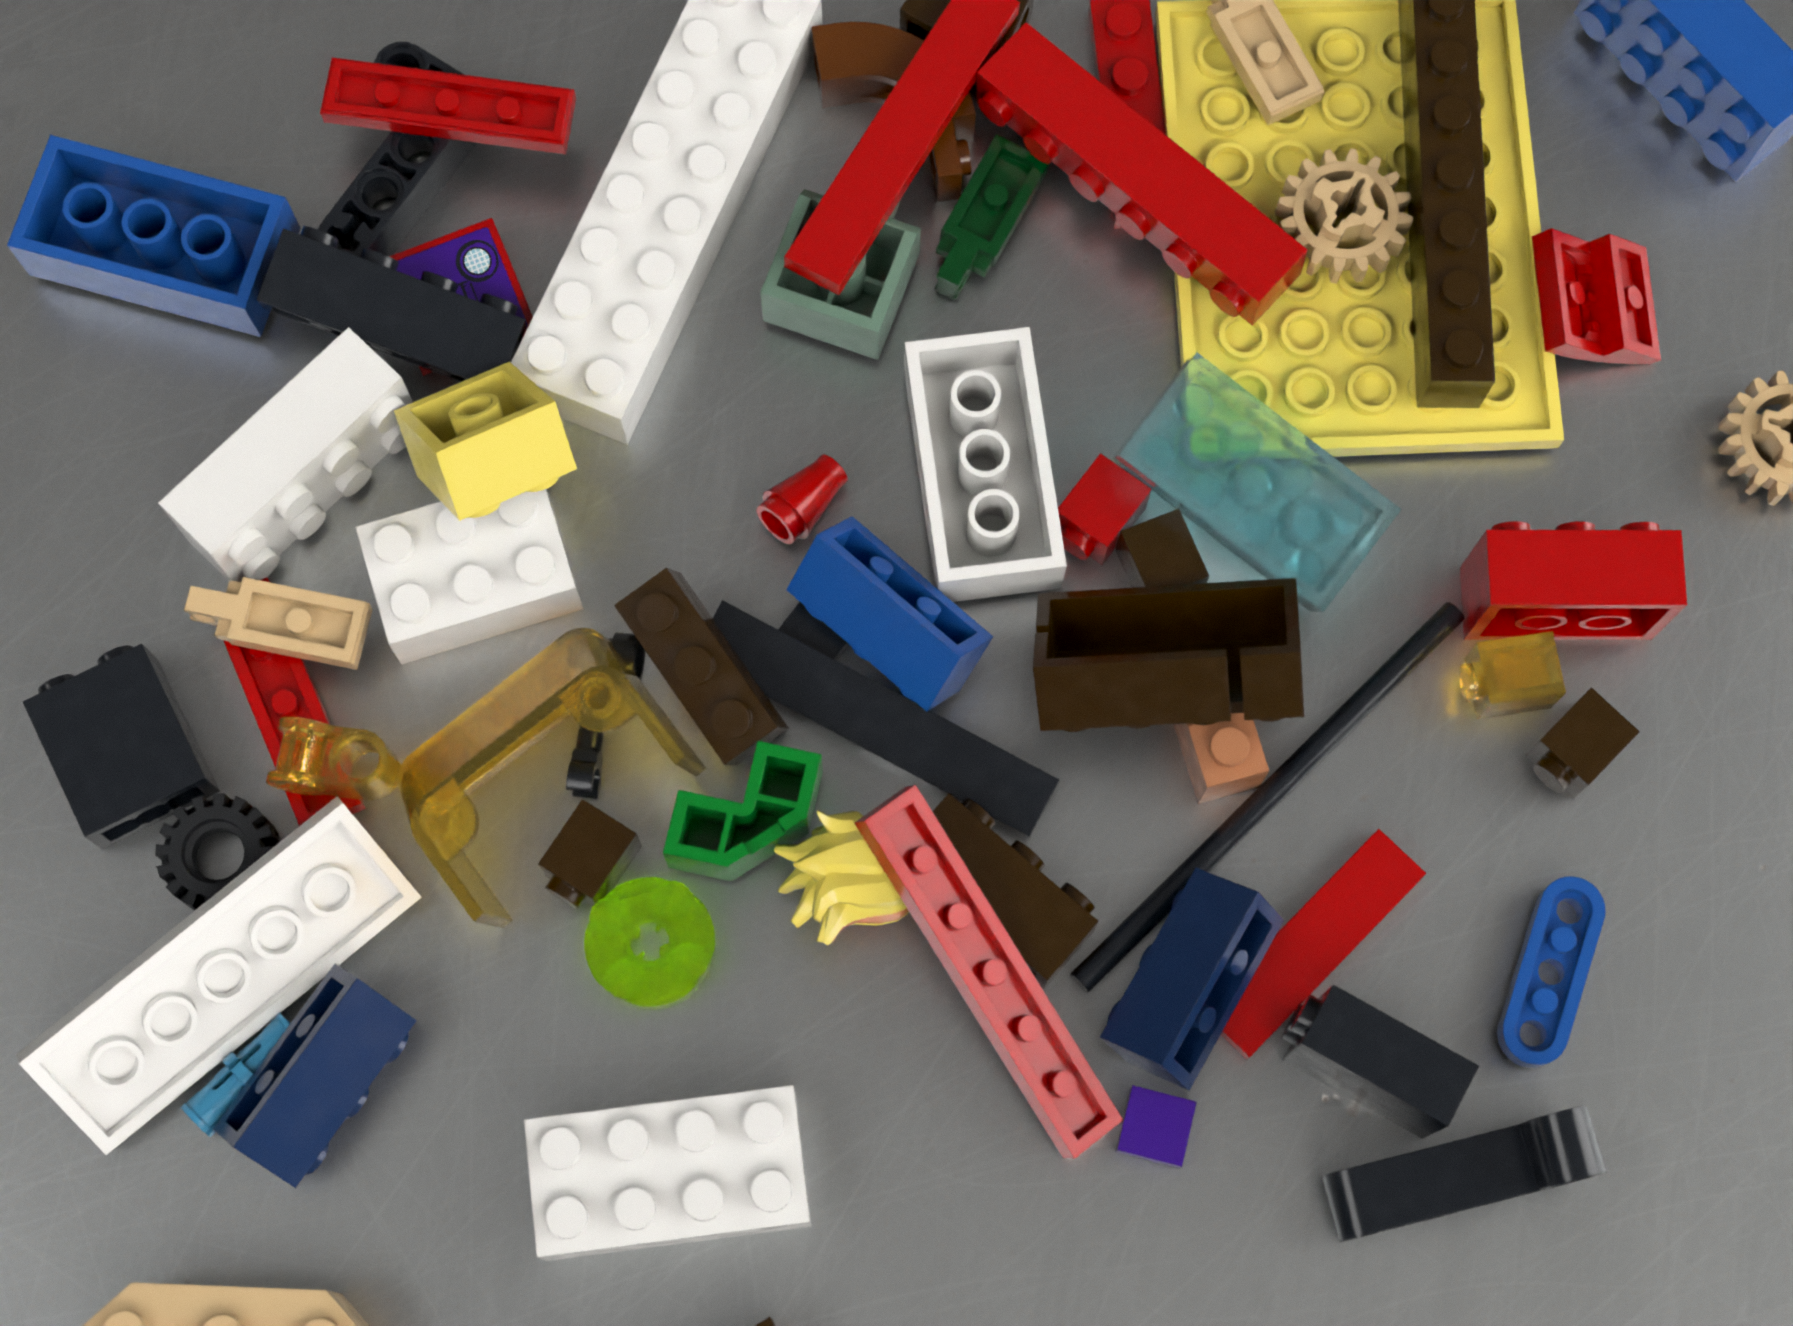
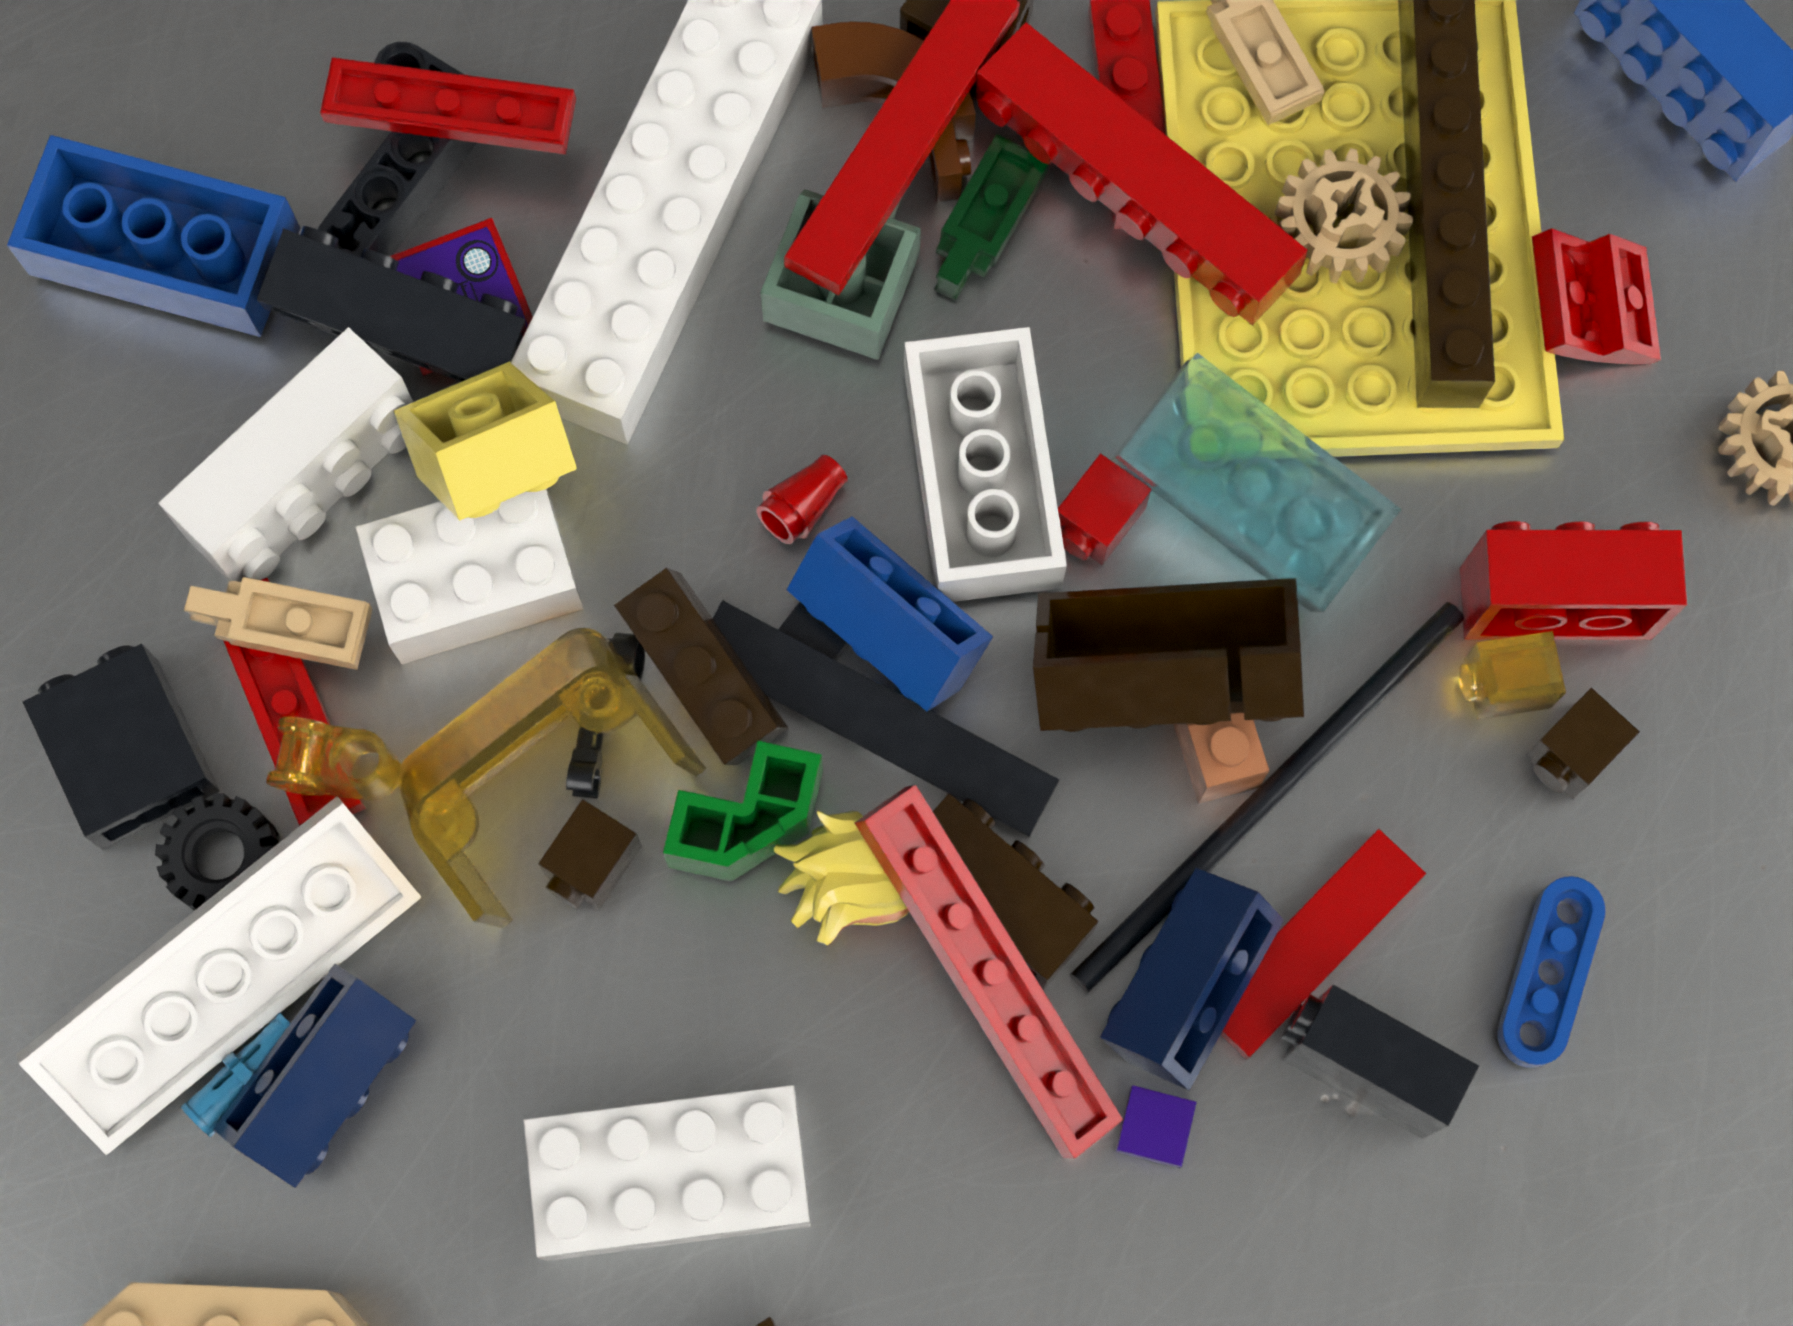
clear neon green plate [584,877,717,1010] -> none
dark brown brick [1115,508,1209,588] -> none
black beam [1321,1105,1607,1243] -> none

